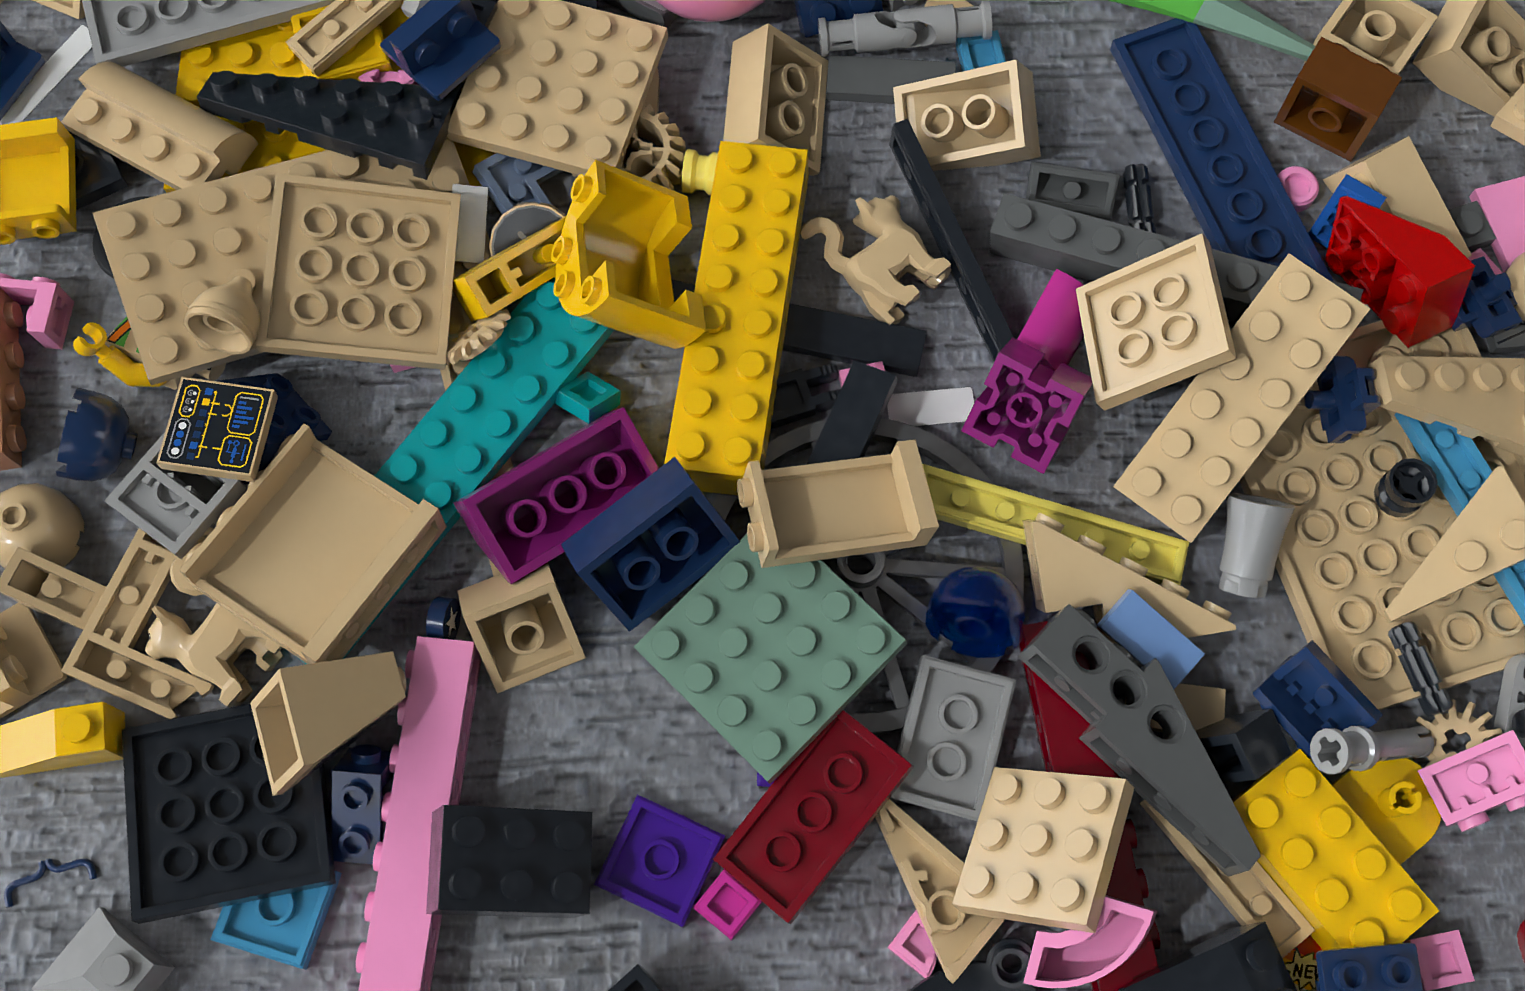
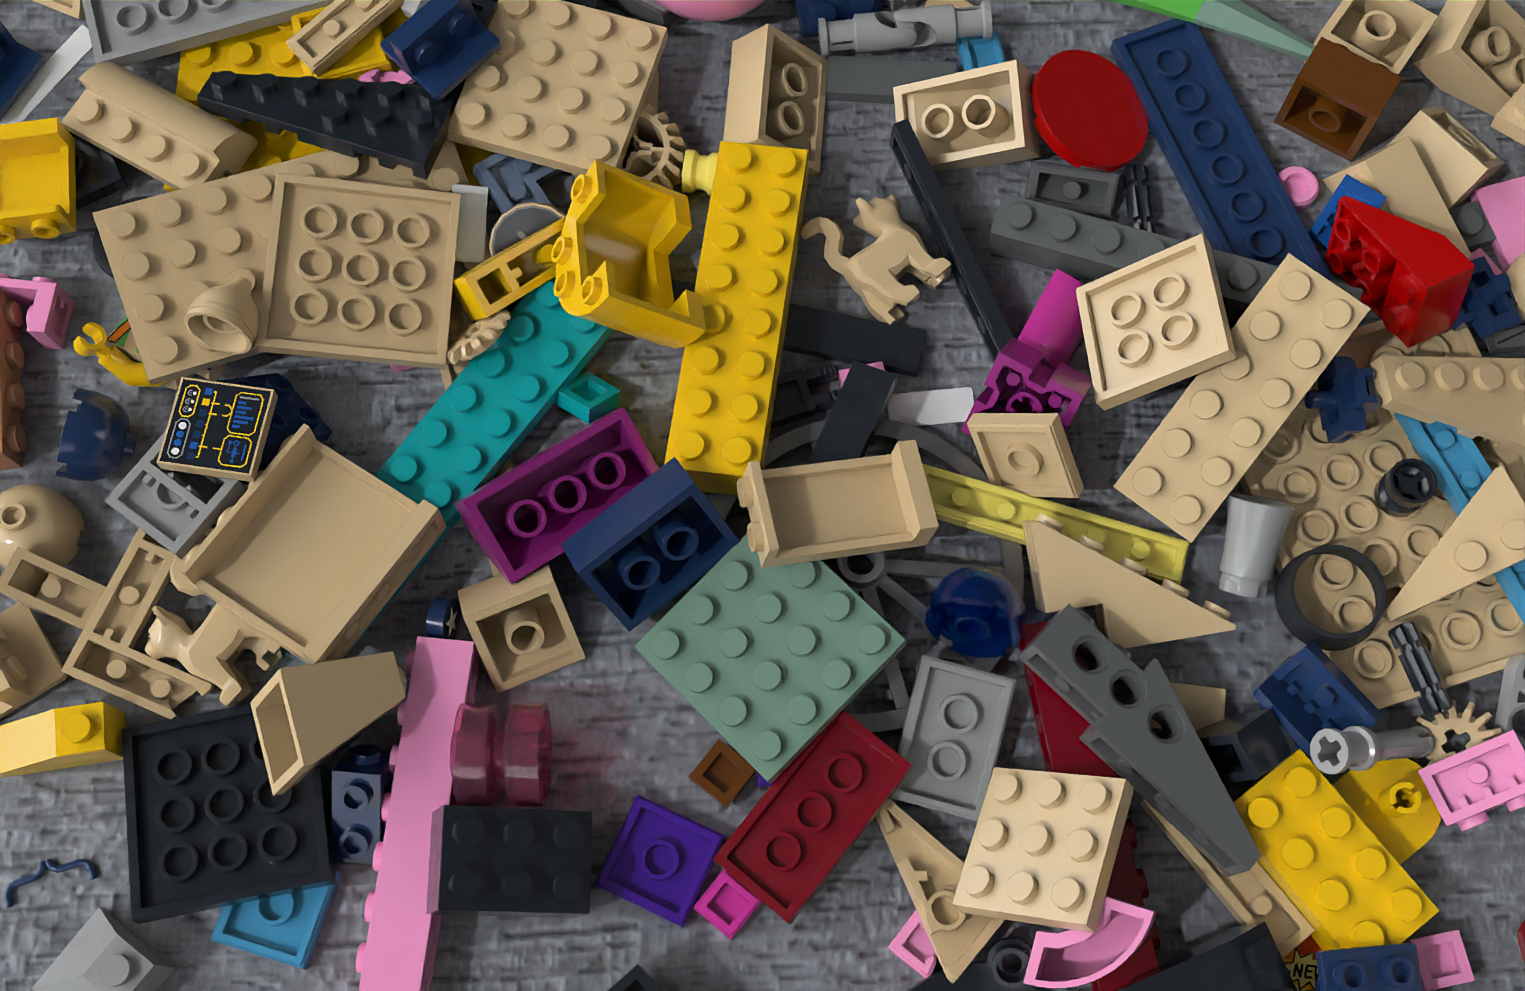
medium blue tile [1097,589,1205,689] -> none
none -> clear pink wheel [450,703,552,807]
none -> reddish brown plate [689,739,757,809]
none -> tan tile [967,413,1084,498]
none -> red tile [1029,50,1148,173]
none -> black tyre [1275,545,1387,651]
none -> tan slope [1387,106,1506,210]

